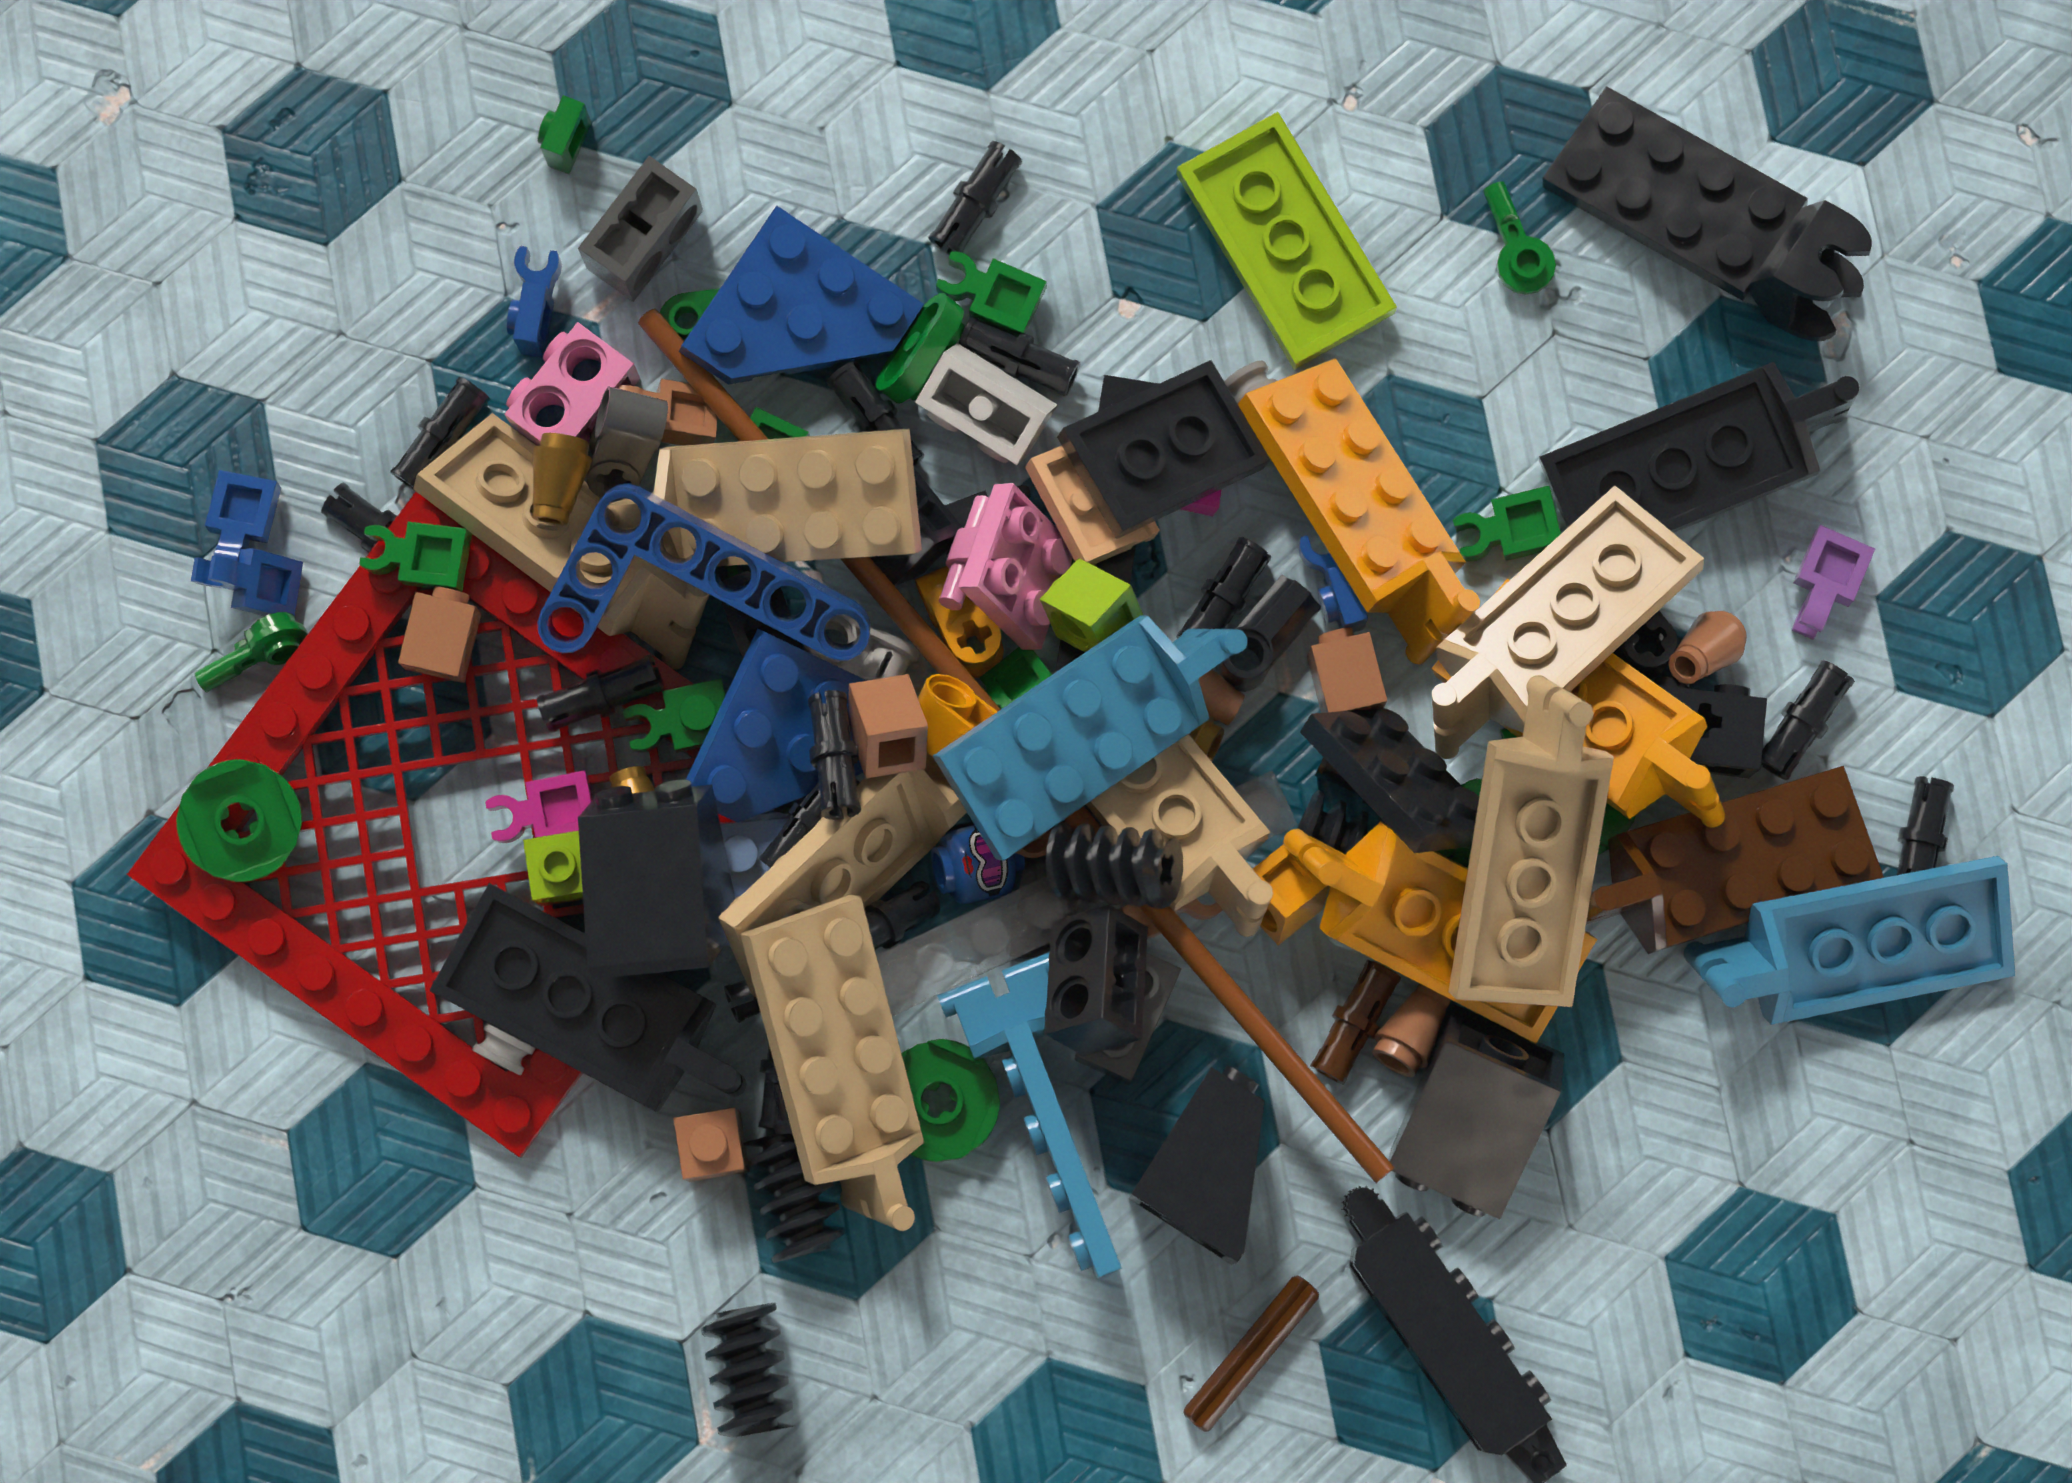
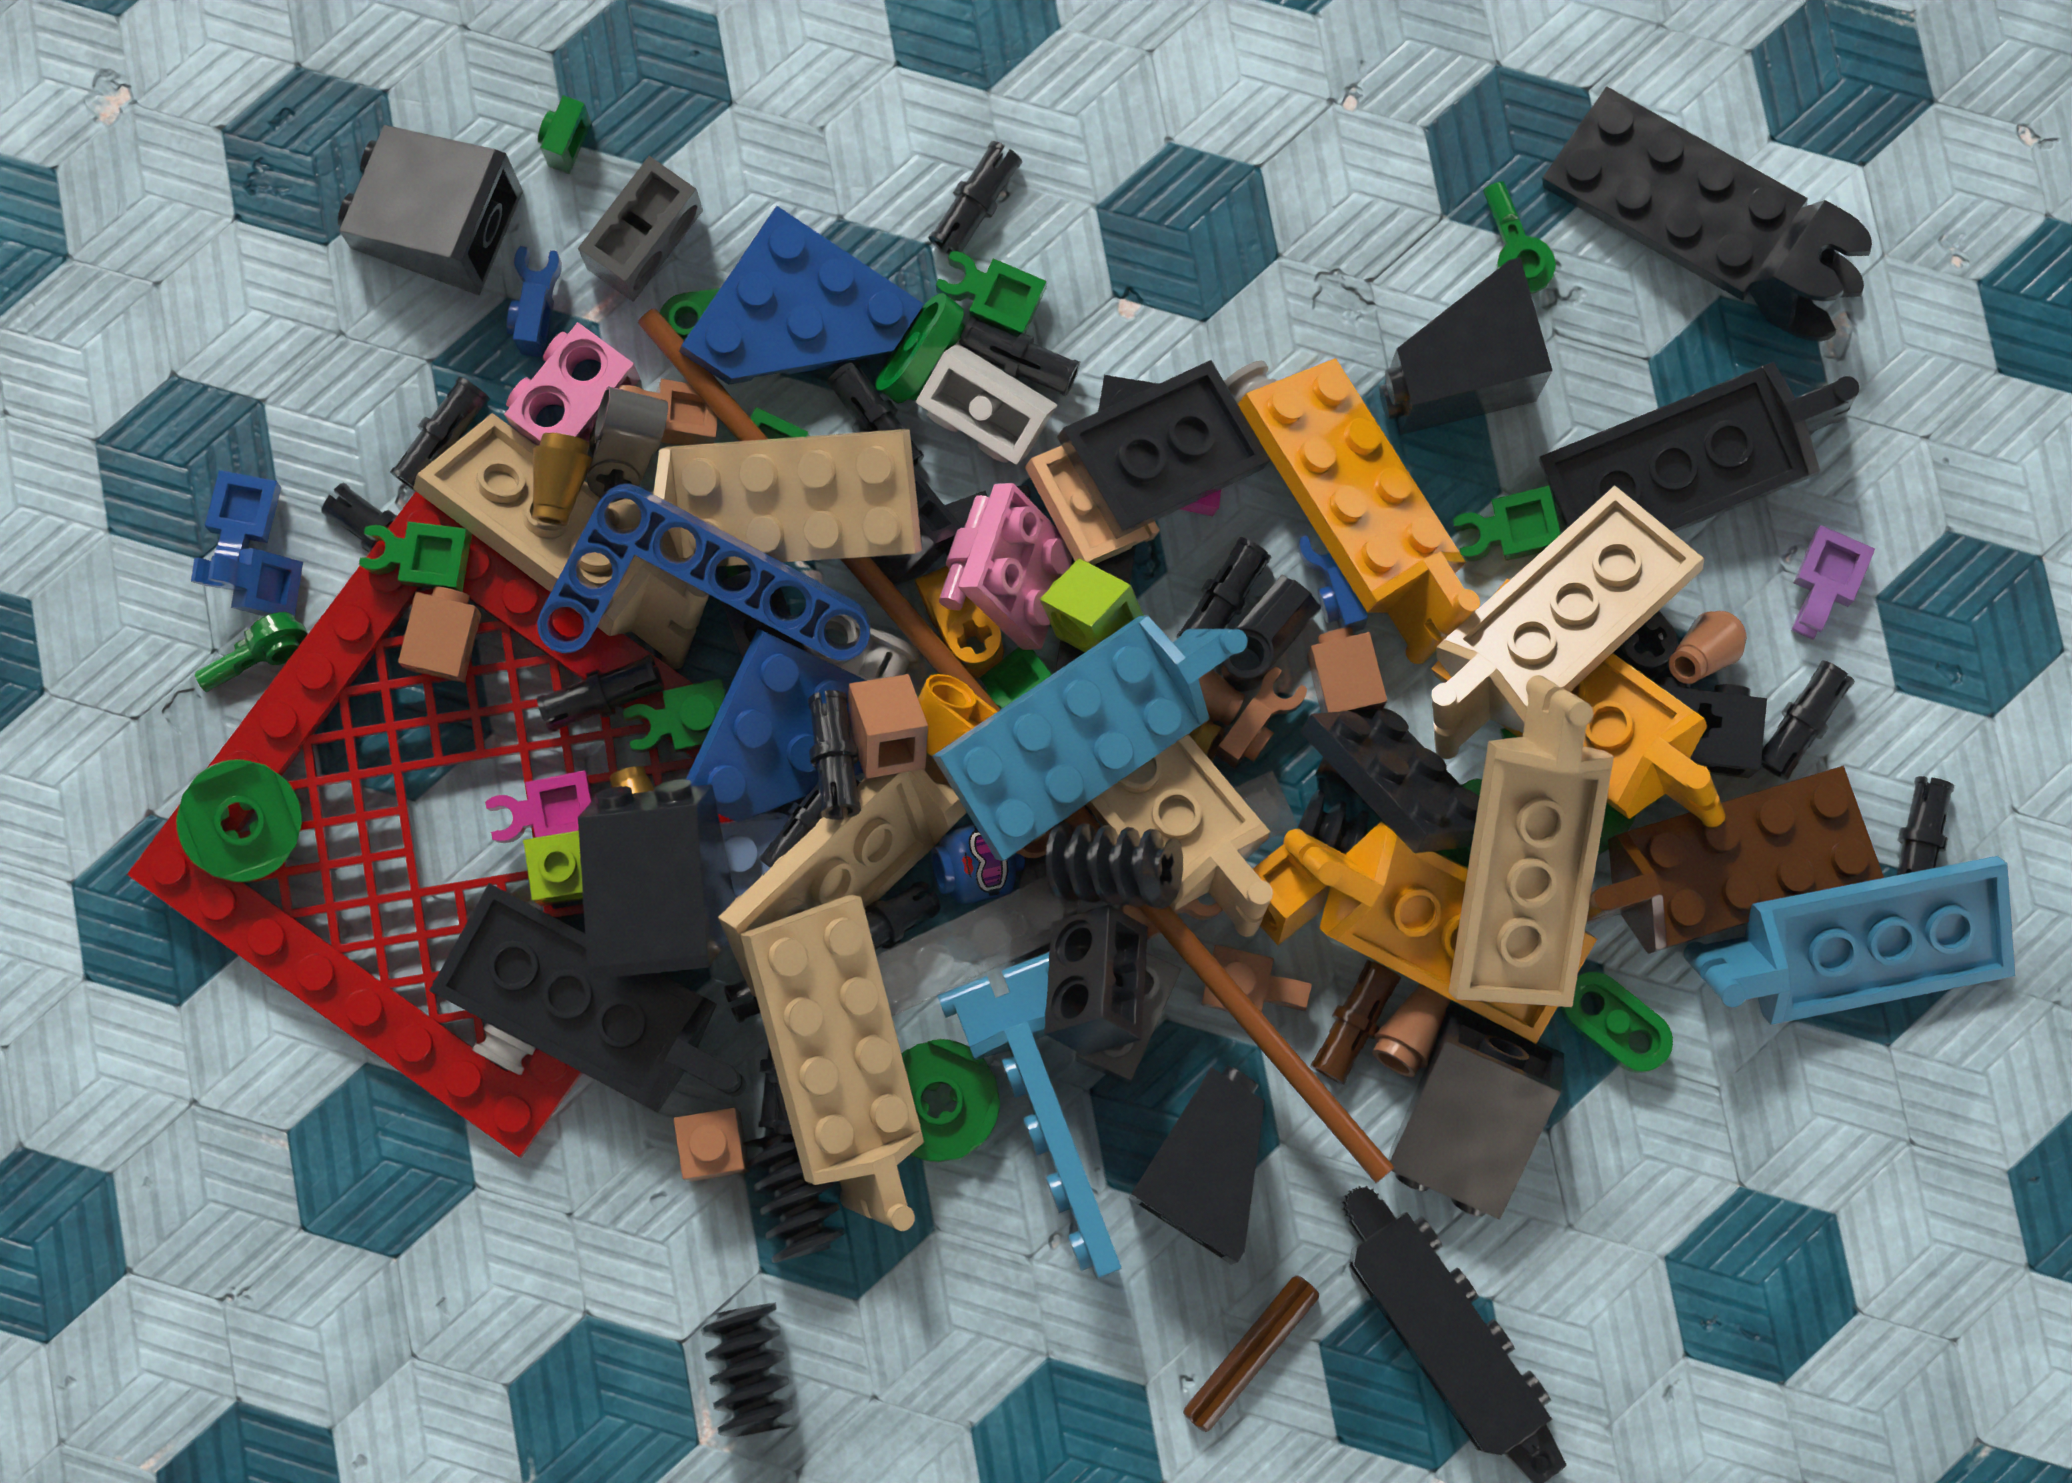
lime plate [1176,111,1397,370] -> none
none -> slope [338,125,523,296]
none -> nougat plate [1201,945,1312,1012]
none -> nougat plate [1216,667,1307,769]
none -> black slope [1379,257,1553,435]
none -> green plate [1561,972,1673,1073]

